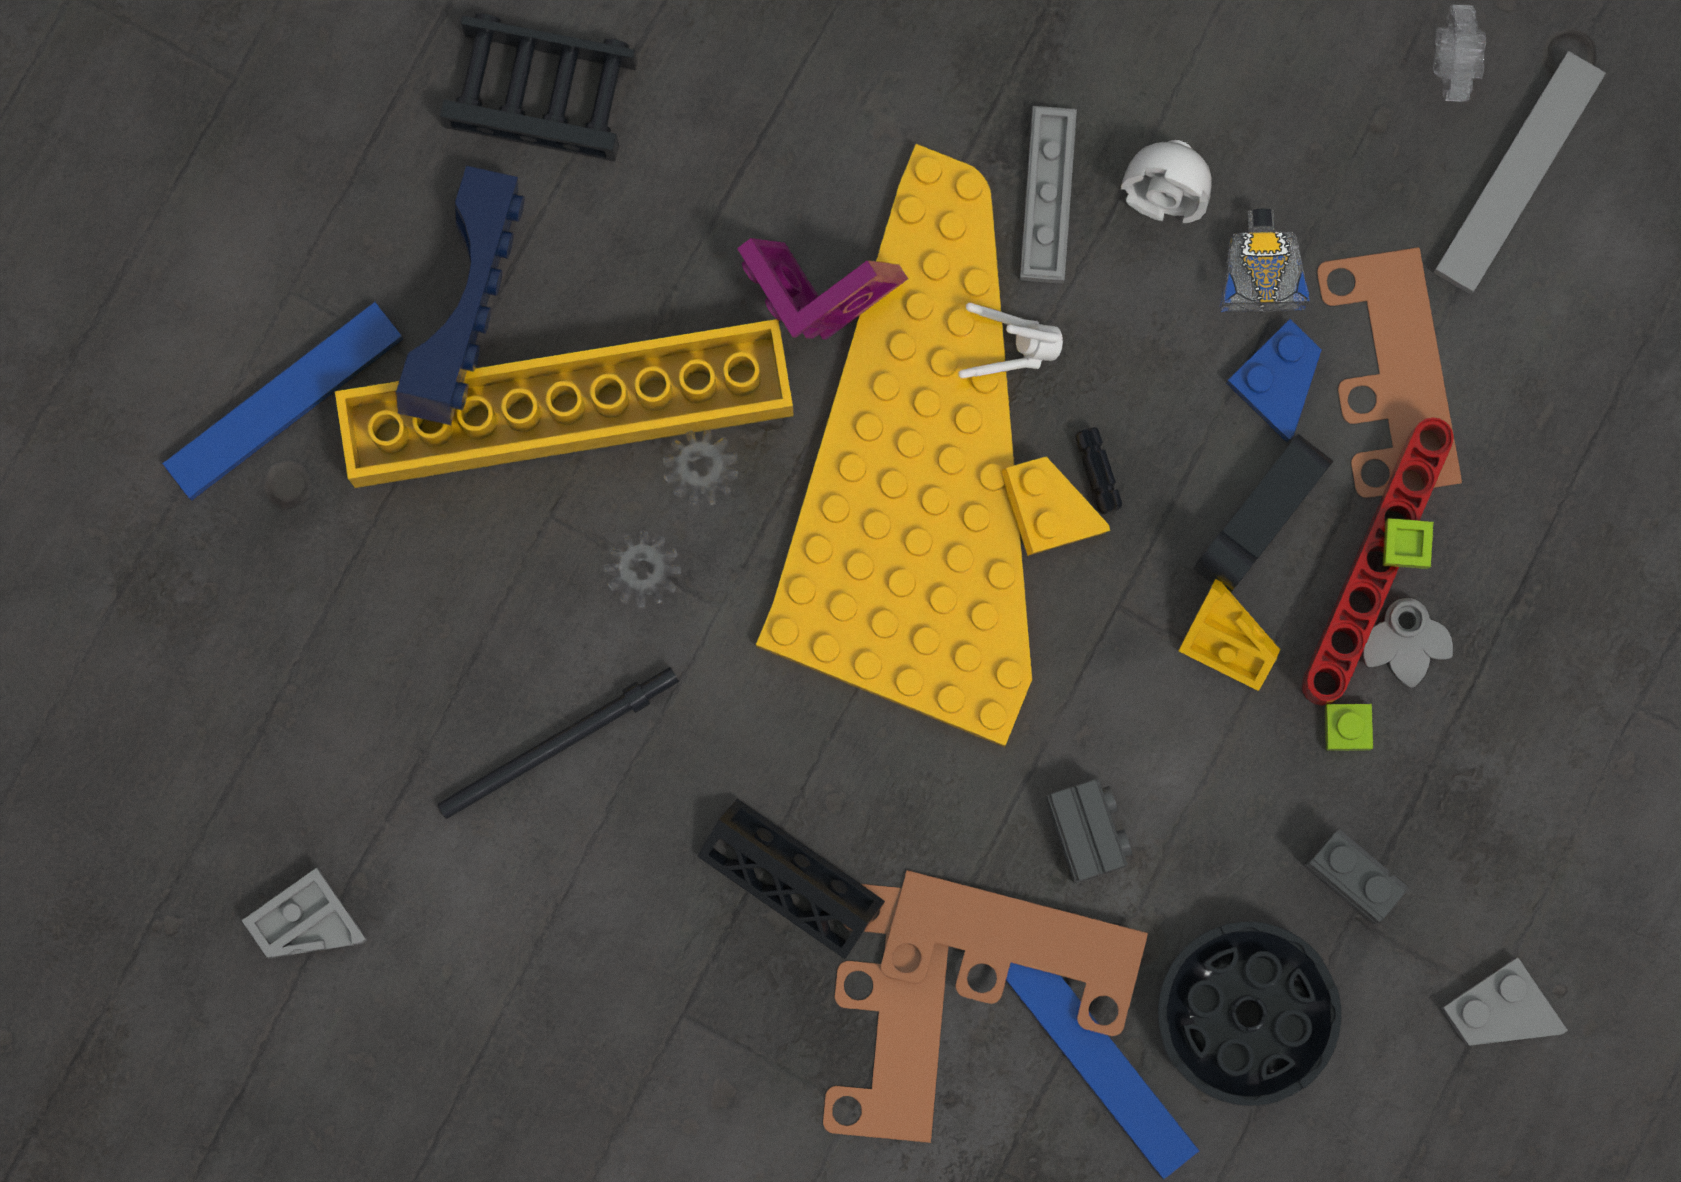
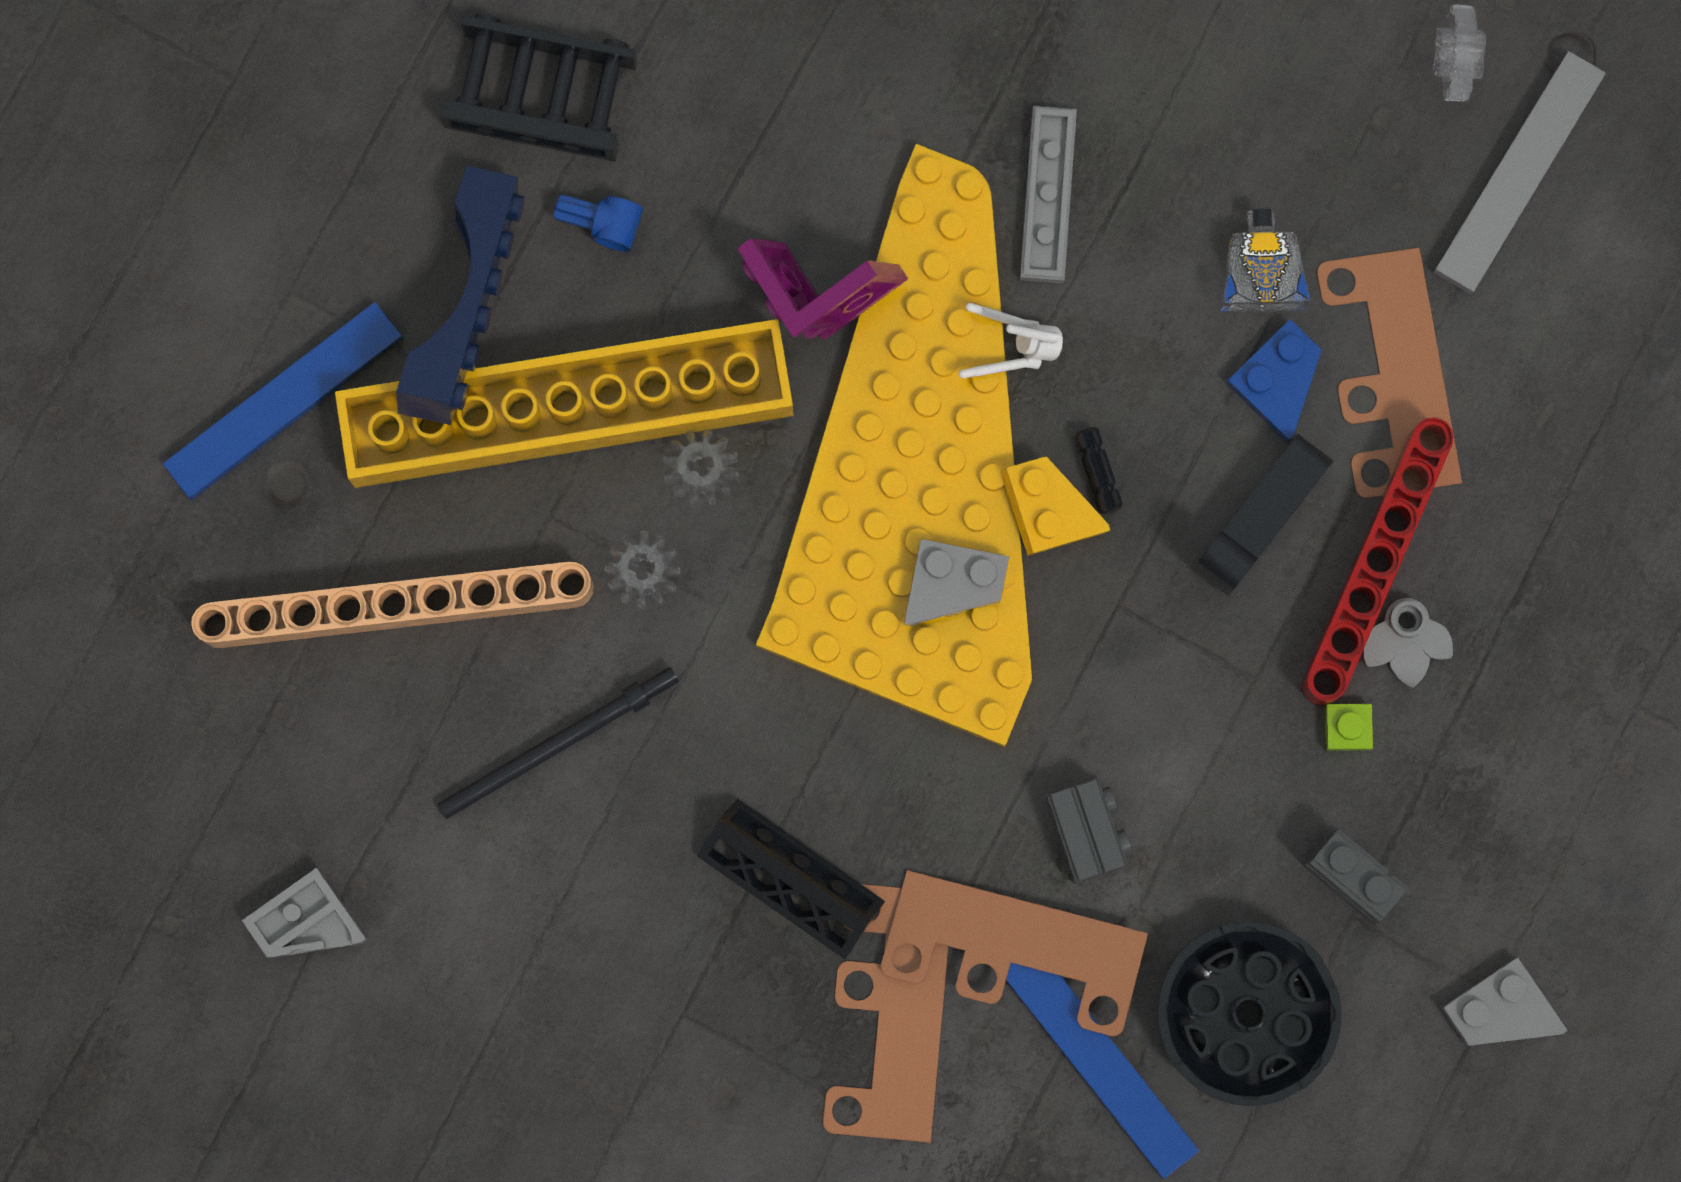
white cylinder [1121,140,1212,223] -> none
yellow wing [1179,579,1280,691] -> none
lime plate [1383,518,1433,569] -> none
none -> light nougat beam [191,562,594,648]
none -> blue axle [554,195,644,252]
none -> light grey wing [904,539,1009,627]

